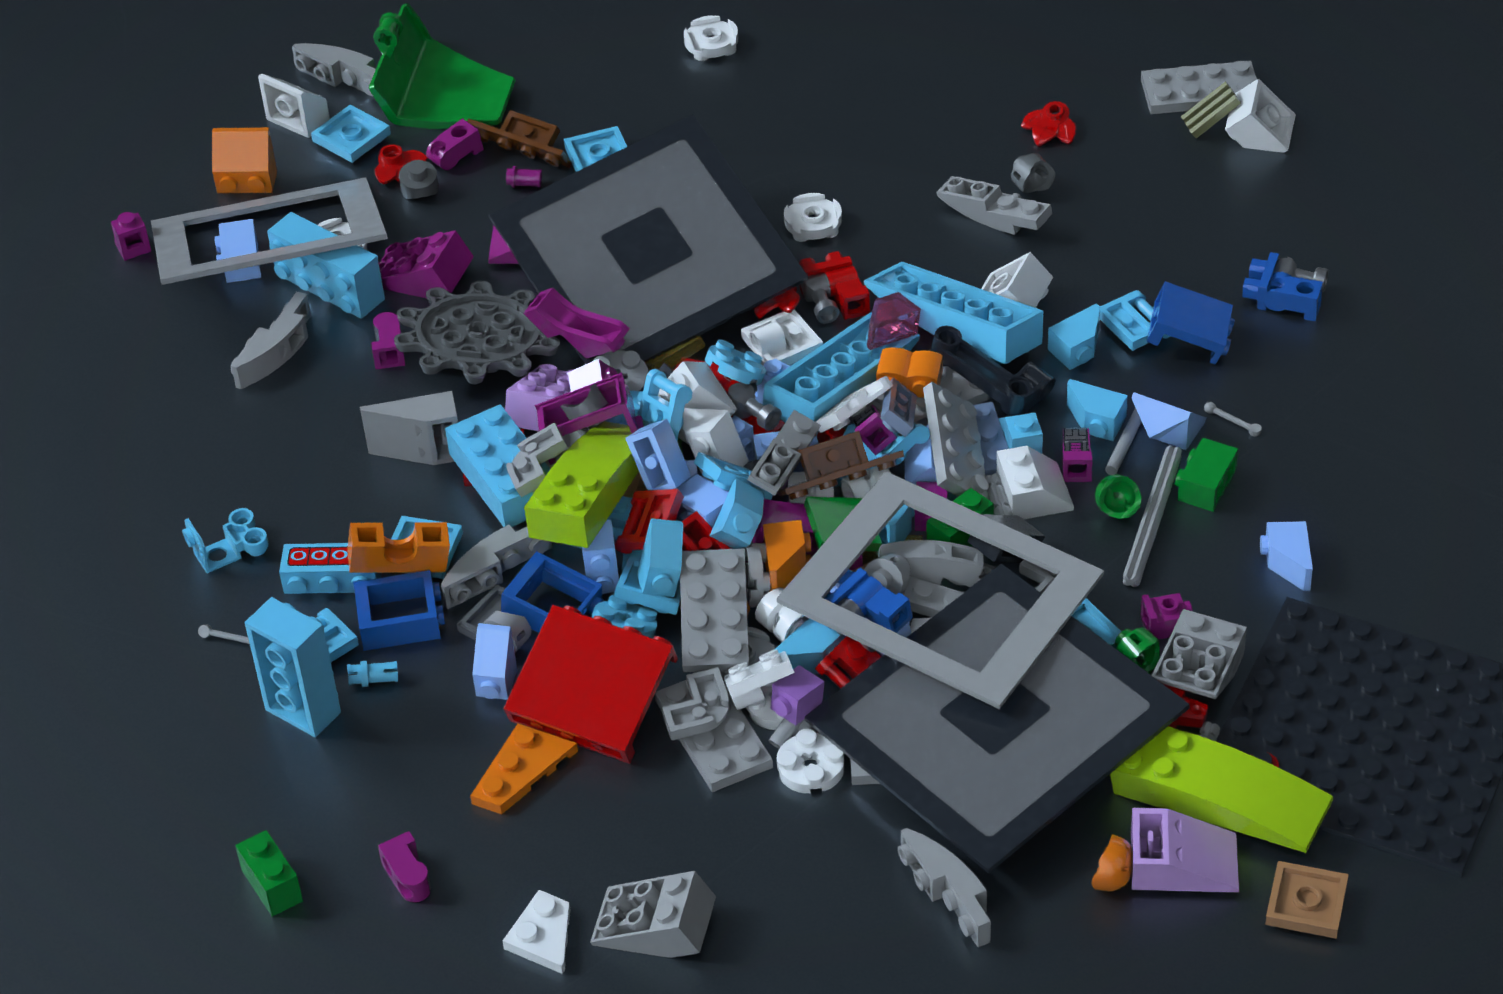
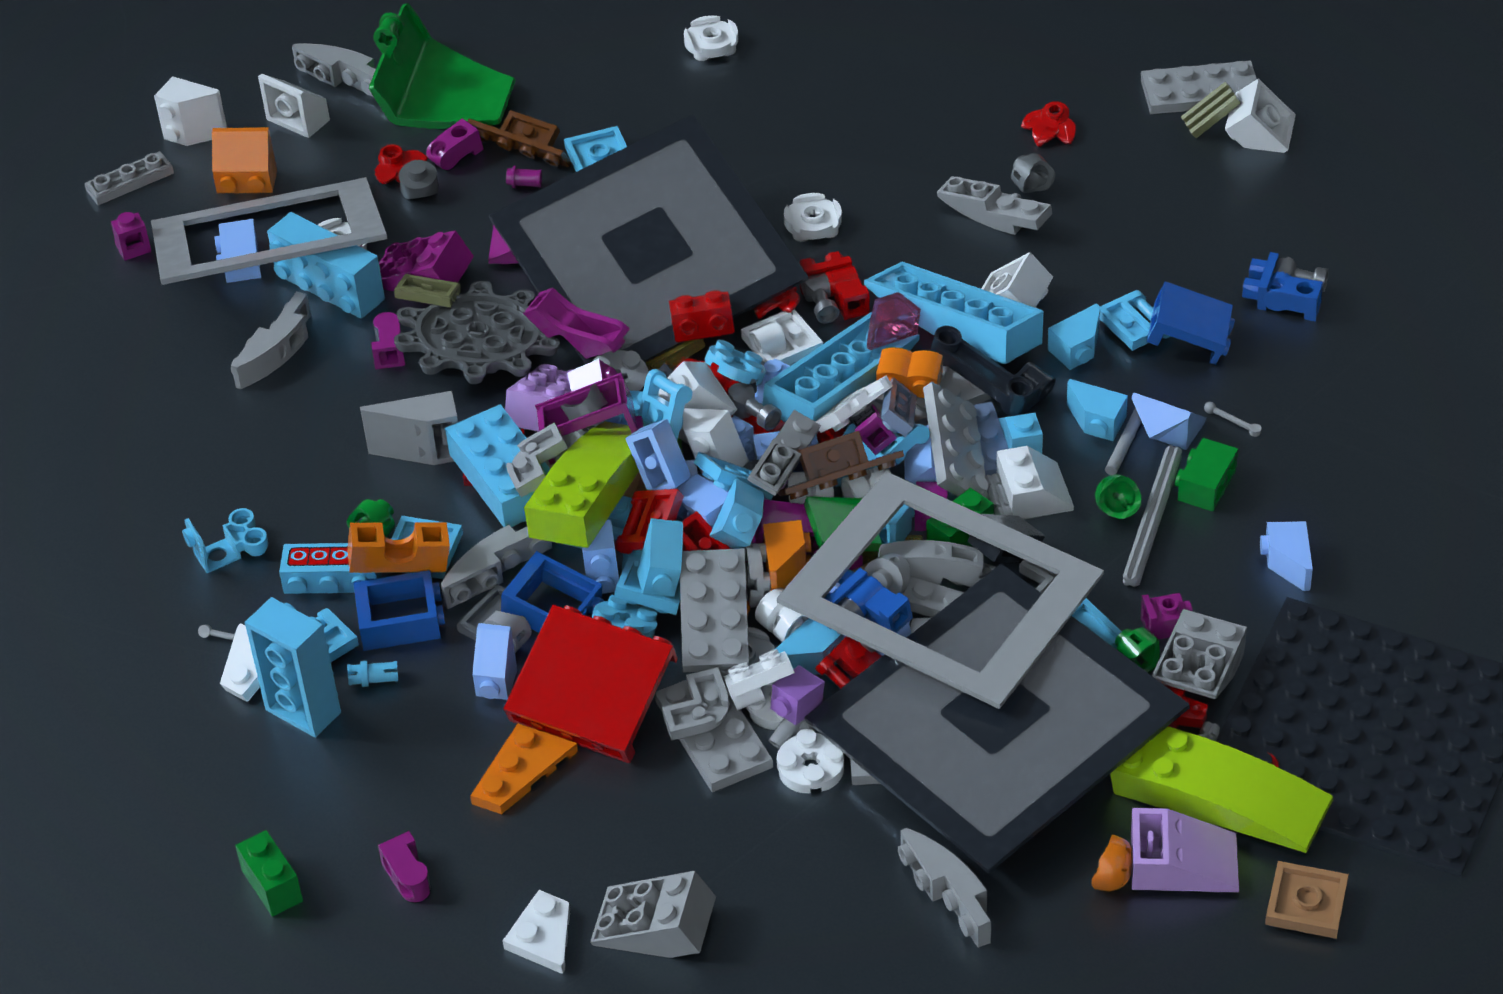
medium azure plate [311,105,391,163] -> none
magenta leg [1062,428,1092,482] -> none
none -> light grey tile [84,151,174,205]
none -> white slope [154,76,227,146]
none -> white wing [220,623,260,702]
none -> green piece [346,499,395,537]
none -> olive tile [394,274,461,308]
none -> red bracket [669,290,735,342]

